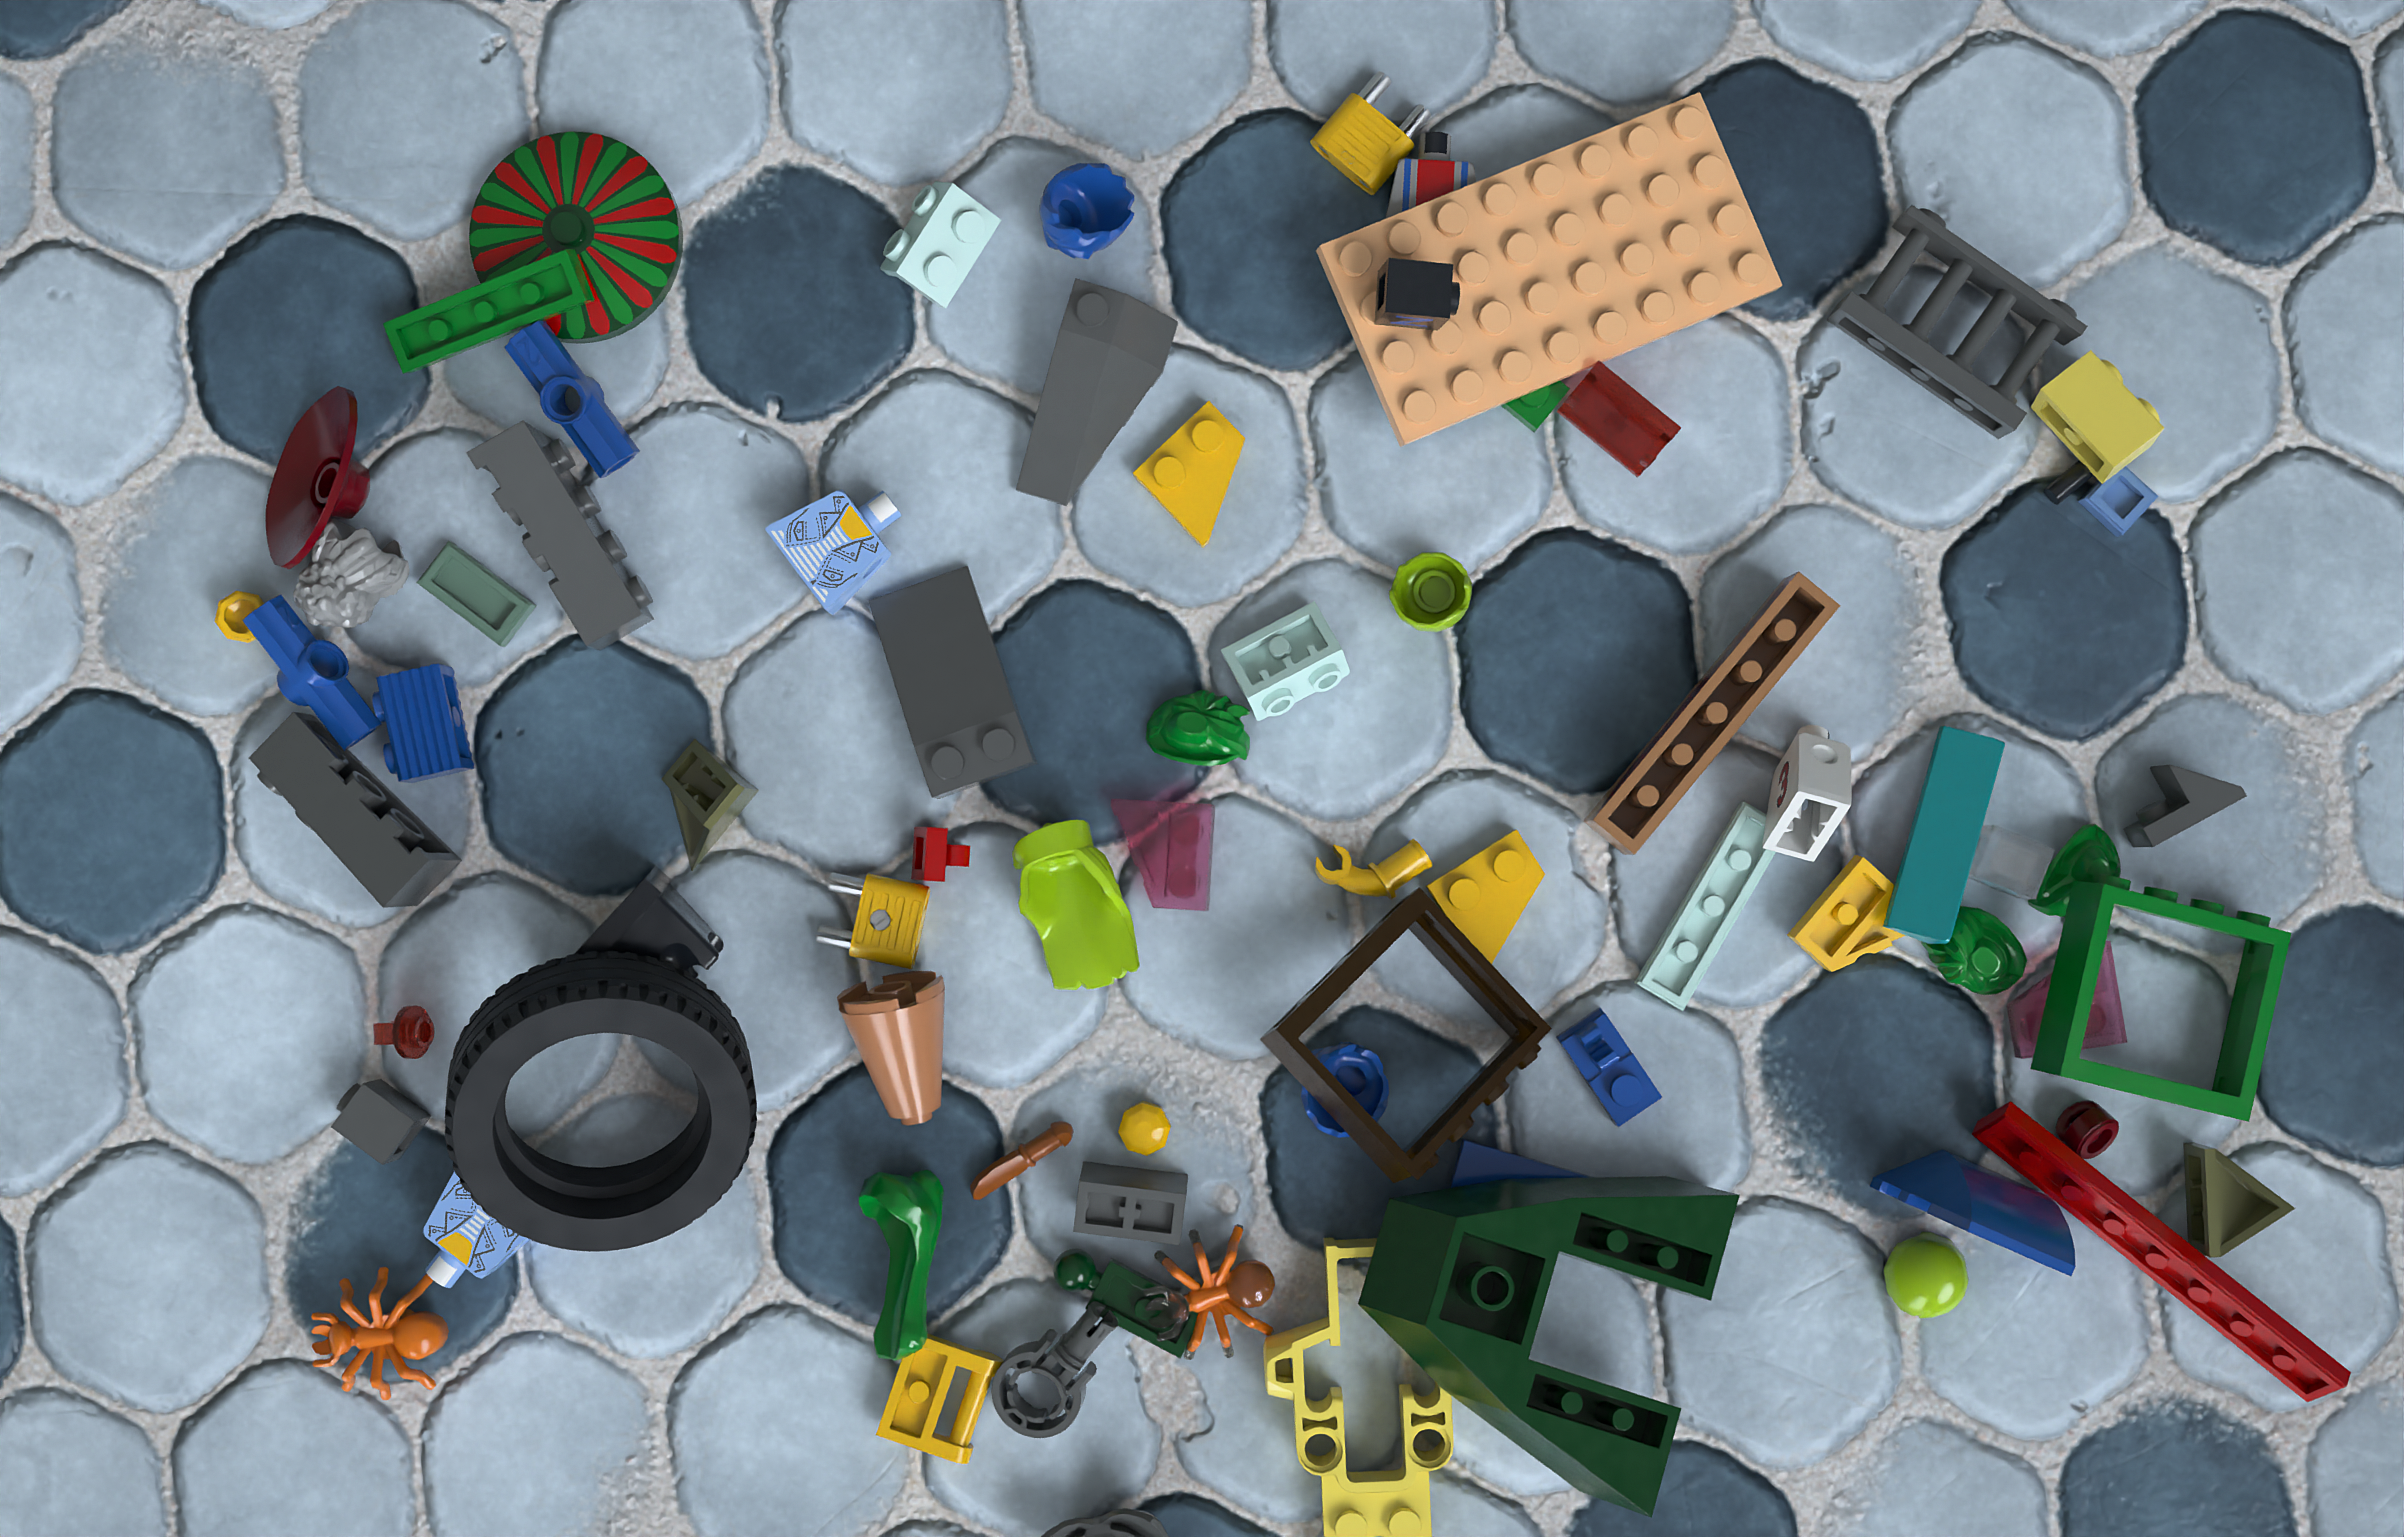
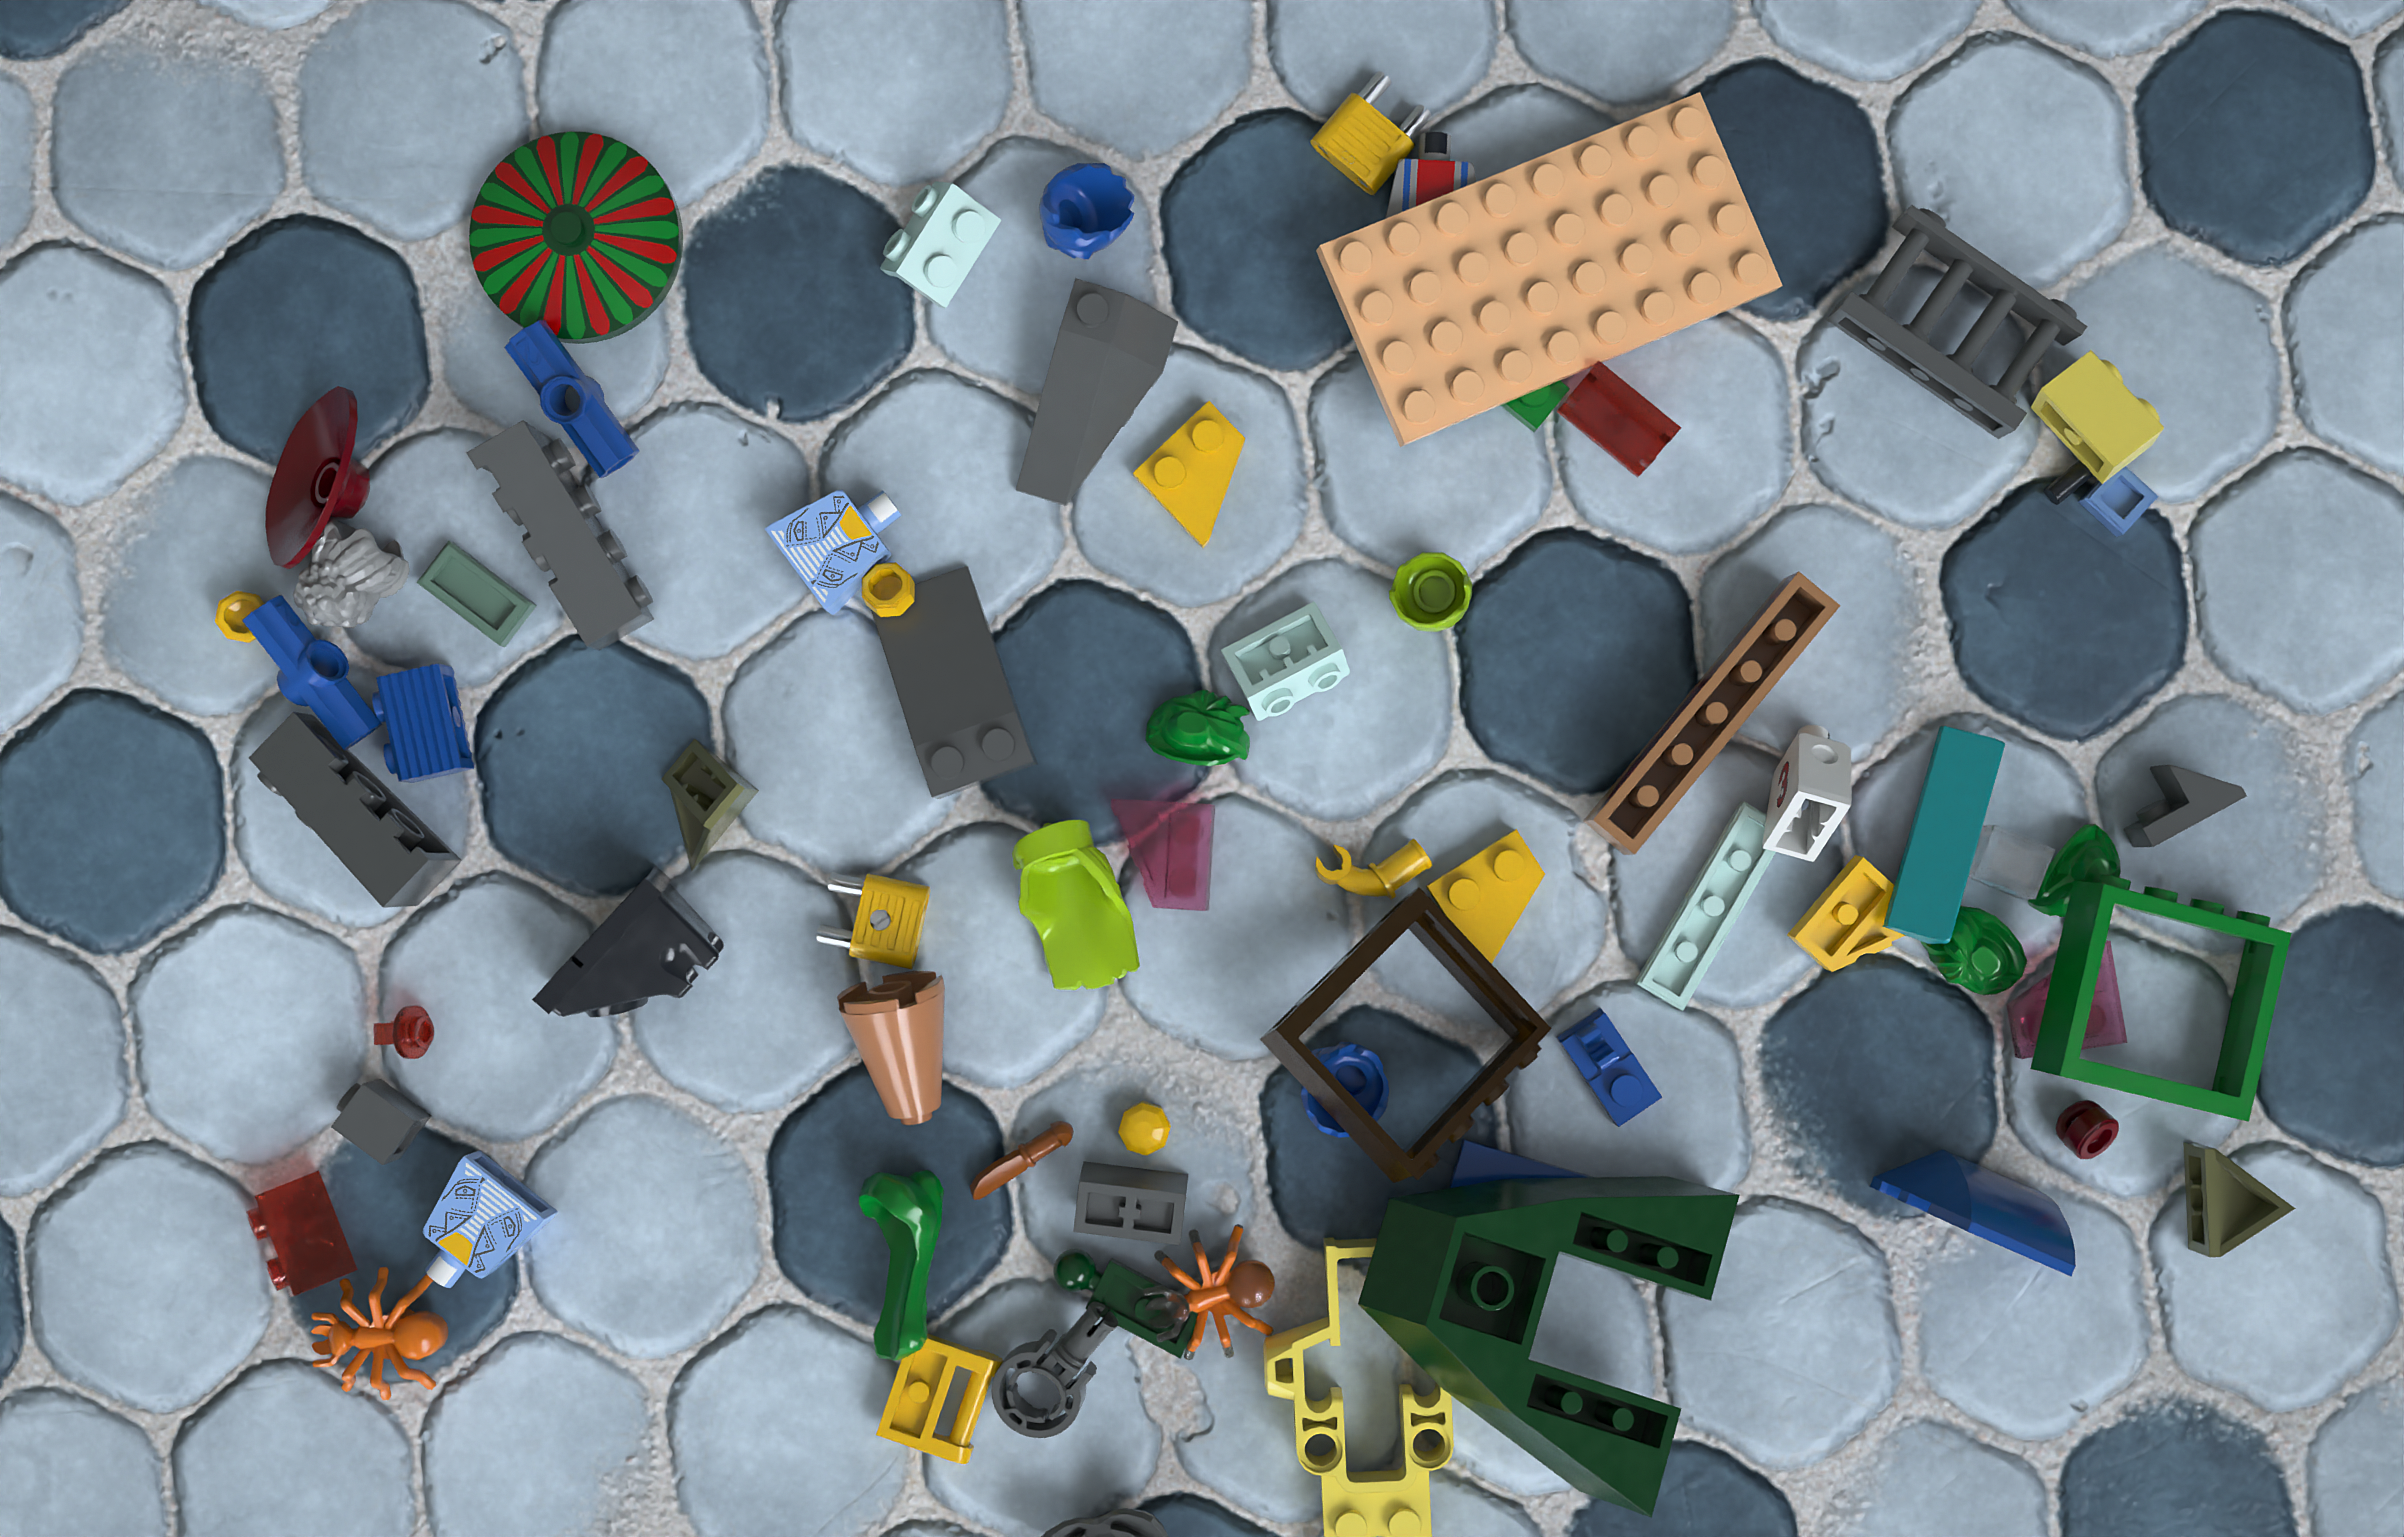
green plate [383,249,595,374] -> none
black tyre [445,951,757,1252] -> none
red tile [911,827,970,882] -> none
black brick [1374,258,1460,331] -> none
lime hair [1884,1232,1969,1318] -> none
red tile [1972,1101,2351,1402] -> none
none -> clear red bracket [246,1170,358,1297]
none -> yellow tile [862,562,915,617]

